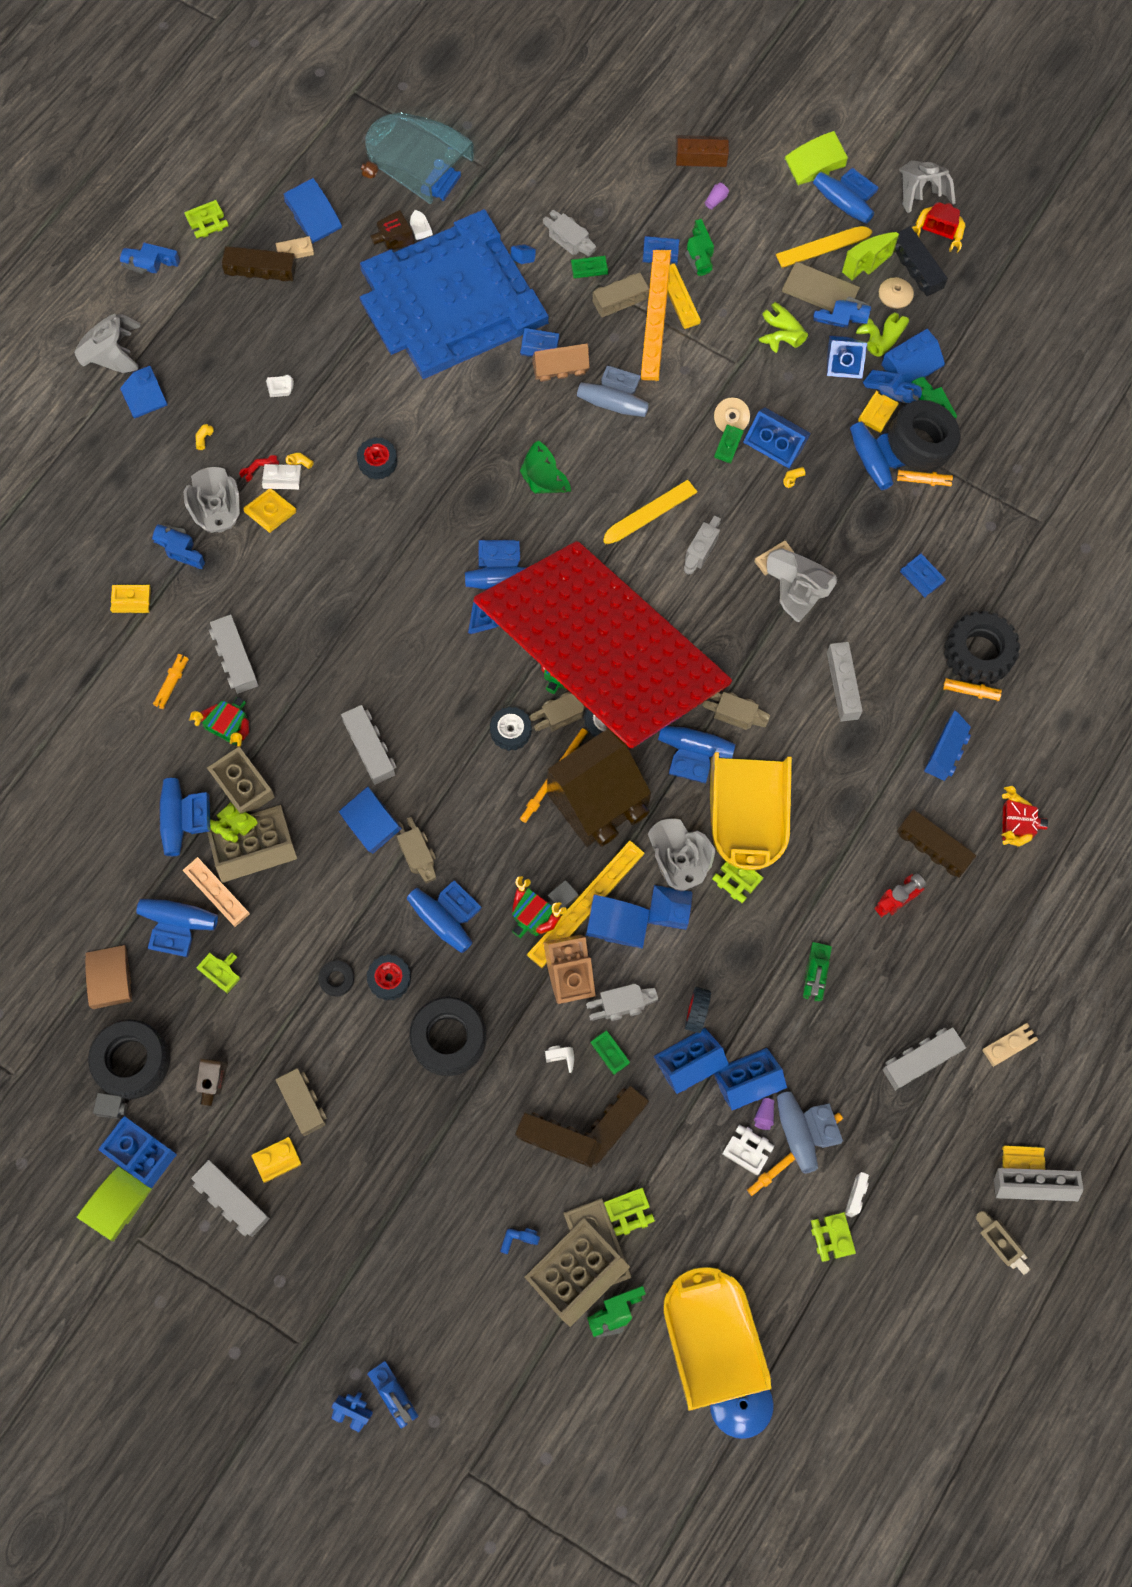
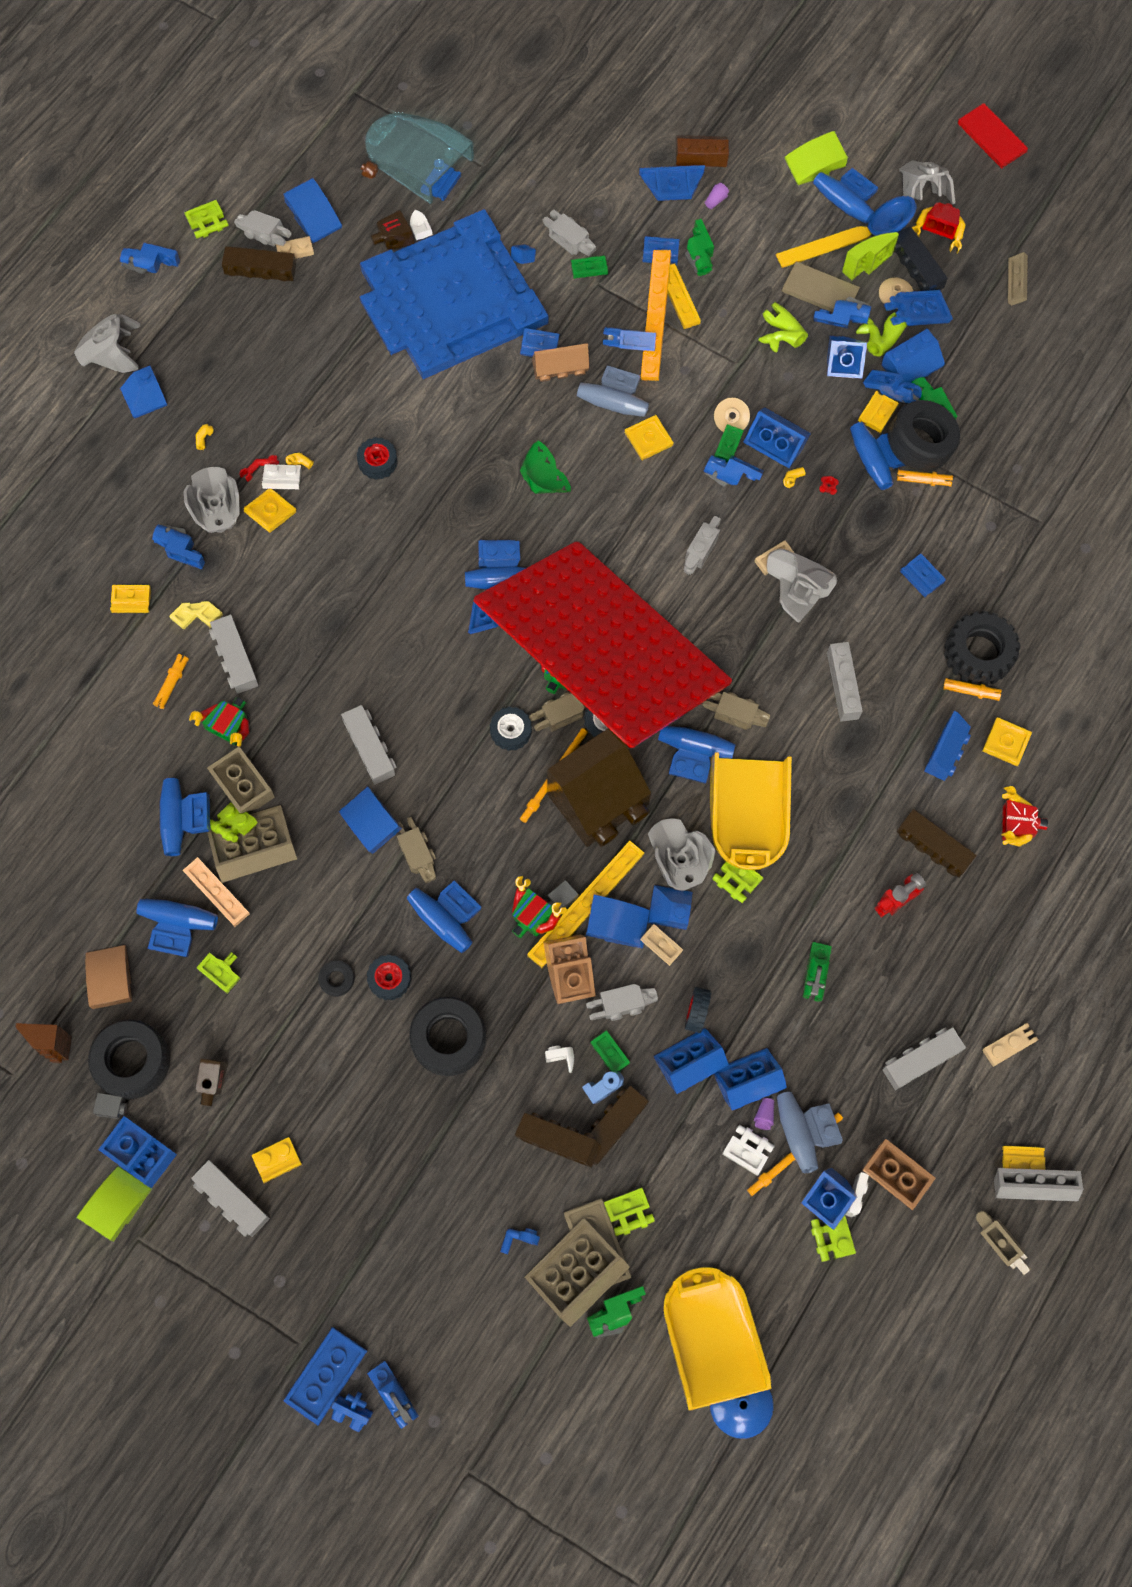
white plate [266,375,294,397] -> none
dark tan brick [276,1068,327,1136] -> none
dark tan brick [592,273,649,318] -> none
yellow piece [603,480,697,544] -> none
none -> reddish brown slope [15,1023,72,1063]
none -> light yellow tile [169,601,223,629]
none -> light grey hinge [234,210,291,246]
none -> blue tile [284,1327,368,1426]
none -> medium blue leg [582,1071,624,1104]
none -> plate [603,327,657,351]
none -> yellow tile [625,415,673,460]
none -> blue wing [639,165,705,201]
none -> tan plate [640,924,683,966]
none -> blue plate [704,455,764,486]
none -> blue slope [802,1168,857,1230]
none -> red plate [819,476,839,495]
none -> medium nougat slope [863,1139,935,1210]
none -> blue dish [868,196,917,236]
none -> blue tile [884,290,953,326]
none -> red tile [958,103,1028,169]
none -> yellow plate [982,717,1032,766]
none -> dark tan plate [1008,252,1028,306]

